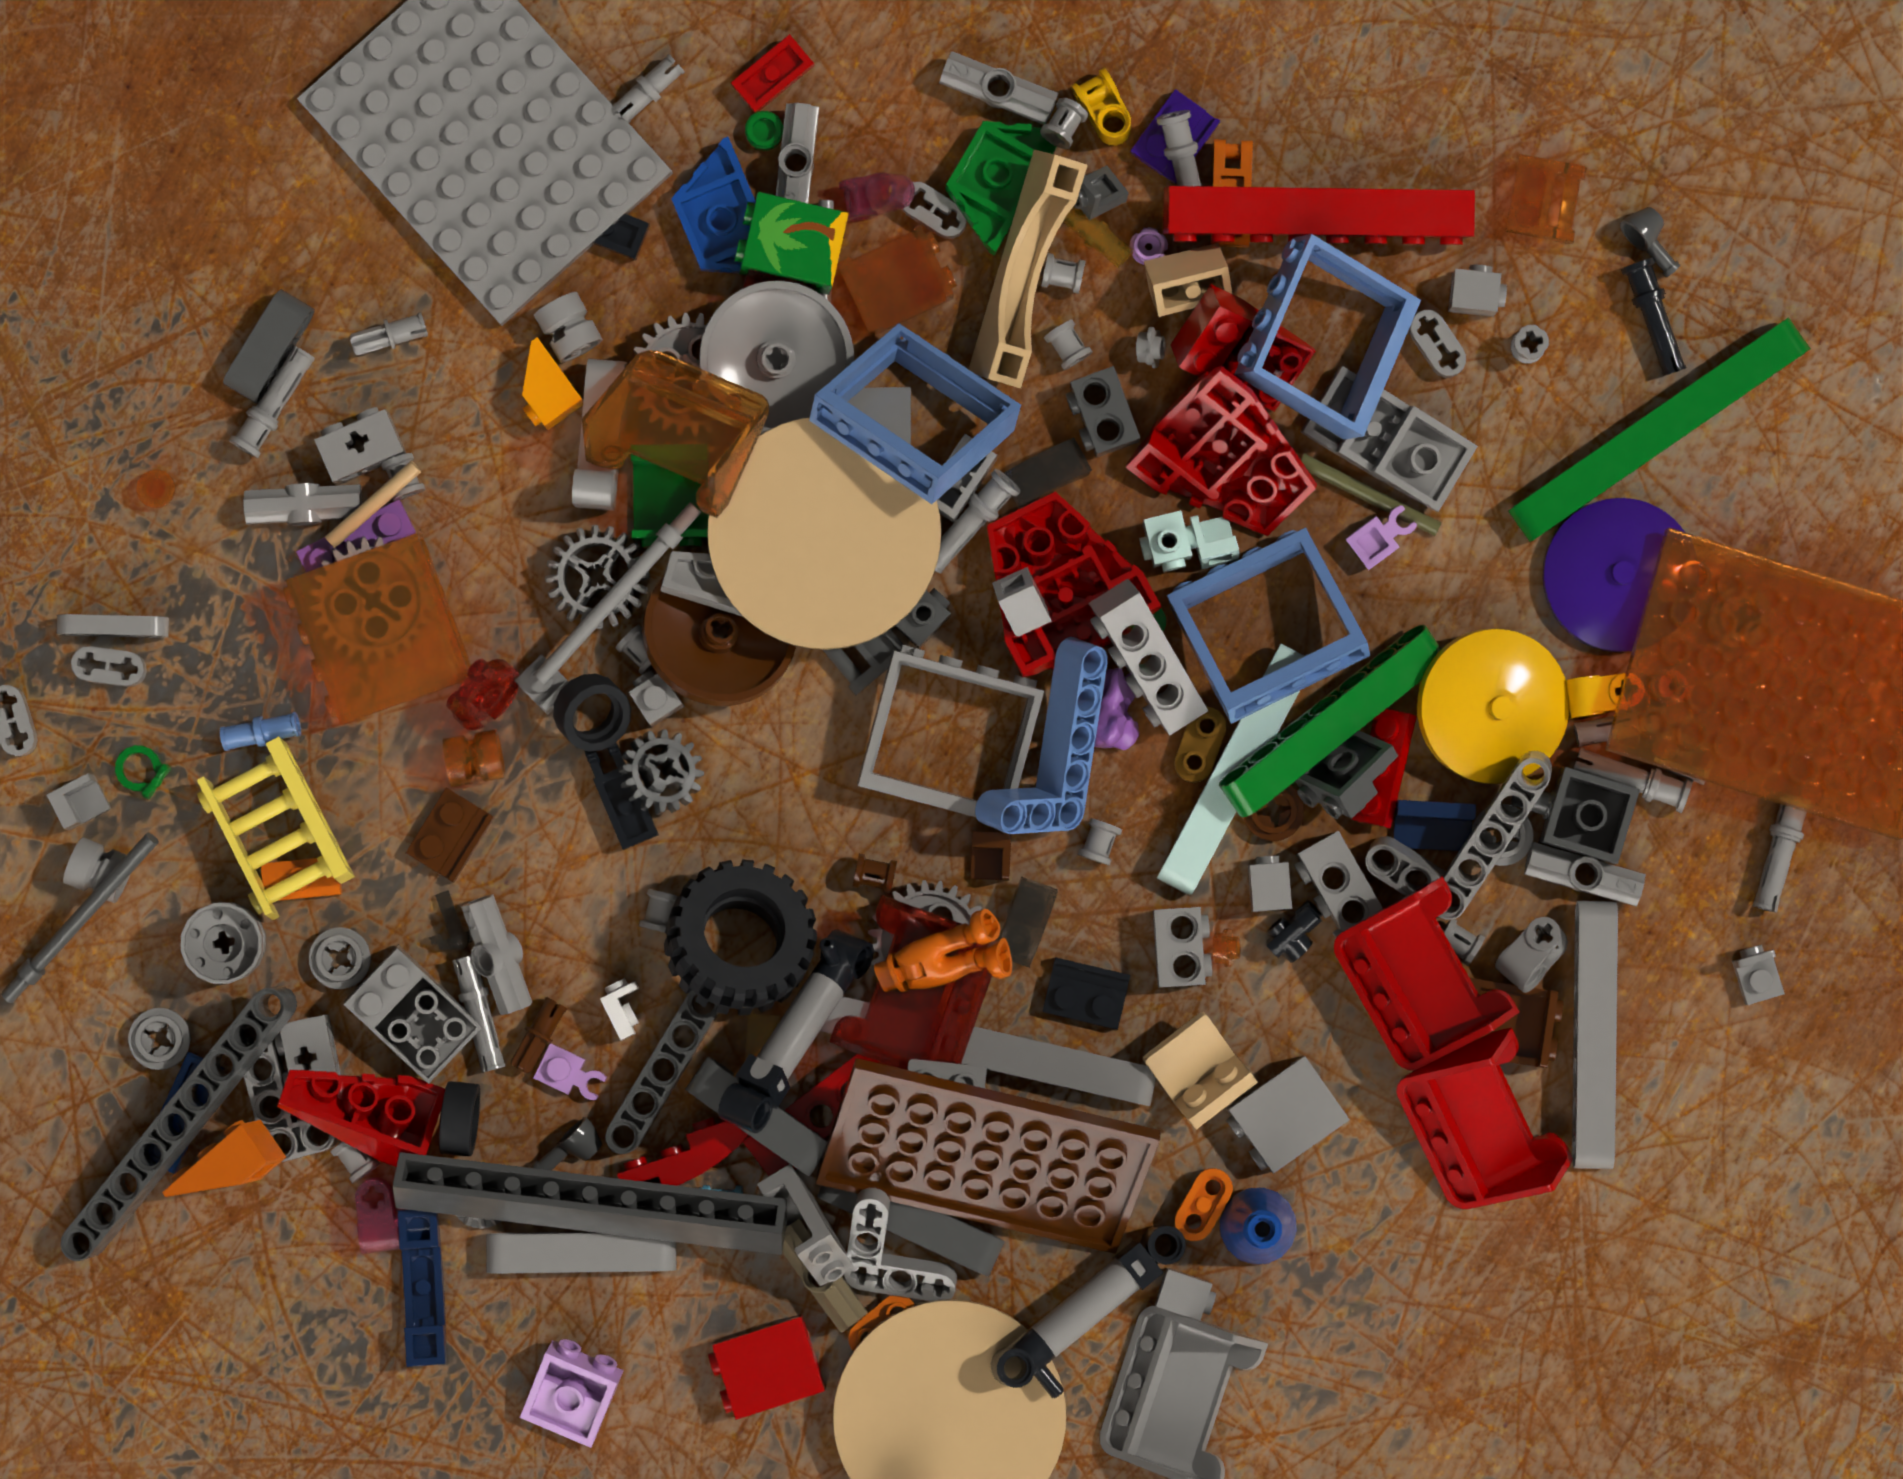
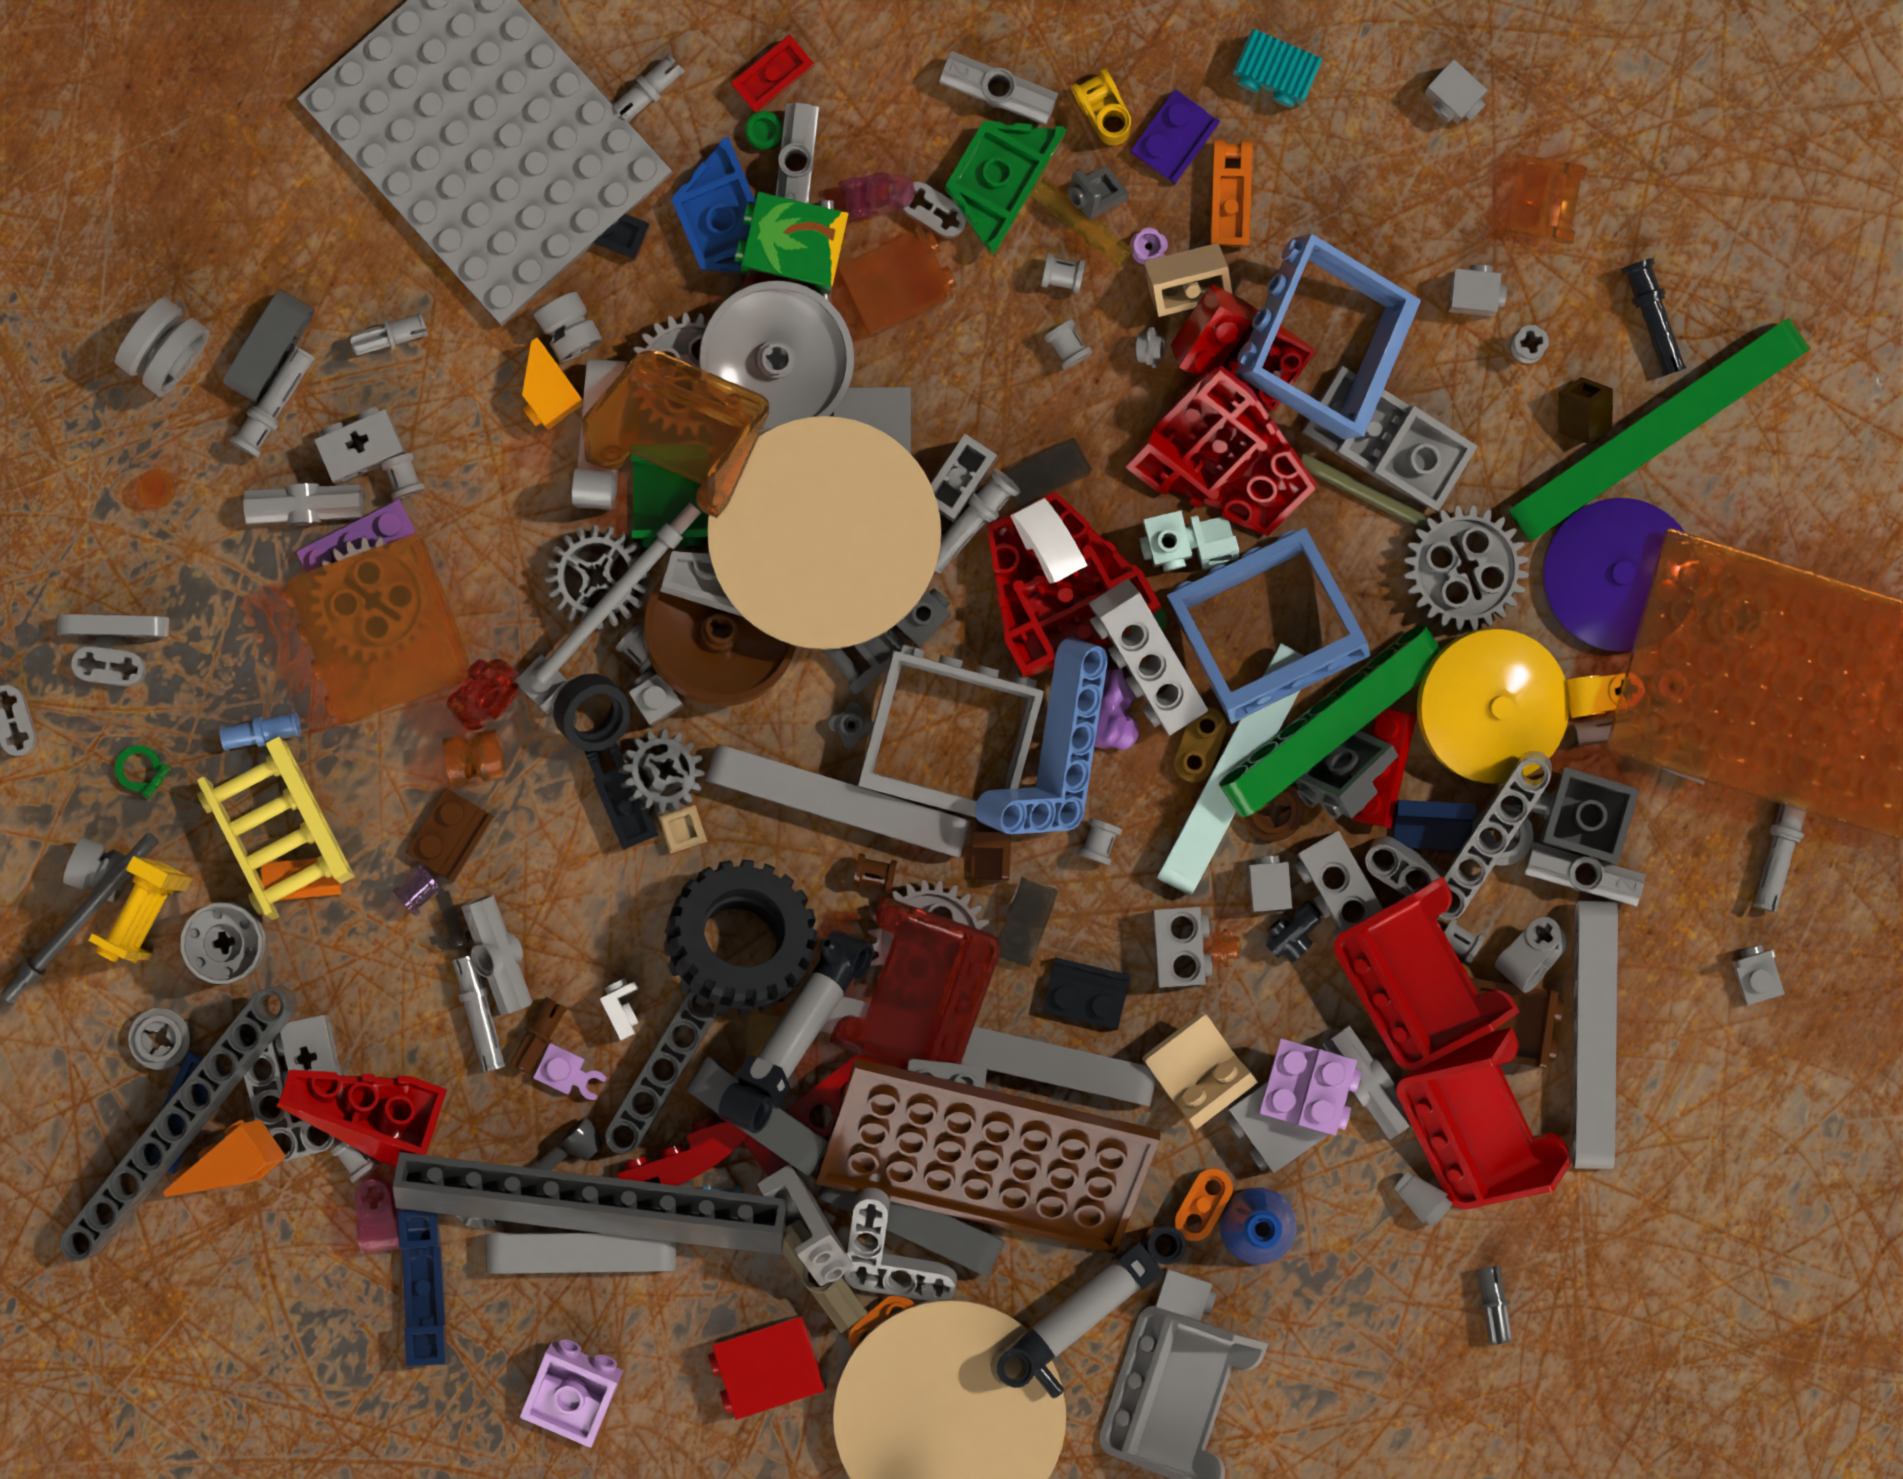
light grey panel [46,773,111,830] -> none
light grey gear [309,927,372,989] -> none
tan bar [325,460,421,548] -> none
light grey slope [343,945,482,1084] -> none
black tyre [439,1081,480,1157] -> none
light grey bush [639,889,677,933] -> none
medium blue window [809,323,1021,504] -> none
orange piece [874,909,1012,992] -> none
tan arch [968,150,1087,388] -> none
light grey panel [992,567,1052,636] -> none
light grey bush [1040,98,1088,149] -> none
dark grey brick [1065,366,1140,458] -> none
light grey pin [1156,110,1201,186] -> none
red brick [1163,186,1475,245] -> none
lavender plate [1345,505,1417,570] -> none
light grey beam [1409,310,1466,378] -> none
light grey pin [1573,747,1693,813] -> none
dark grey bar [1620,207,1681,277] -> none
none -> yellow fence [88,856,193,963]
none -> light grey wheel [114,297,210,397]
none -> clear purple bush [393,865,445,916]
none -> tan tile [659,805,708,854]
none -> light grey beam [705,744,971,858]
none -> dark grey plate [828,702,873,748]
none -> white slope [1010,498,1087,583]
none -> teal brick [1232,28,1323,108]
none -> lavender plate [1259,1038,1362,1136]
none -> light grey piece [1322,1025,1411,1140]
none -> light grey cone [1394,1171,1453,1227]
none -> light grey gear [1403,506,1529,631]
none -> light grey brick [1424,59,1488,124]
none -> dark grey axle [1476,1266,1512,1345]
none -> dark brown panel [1558,377,1613,444]

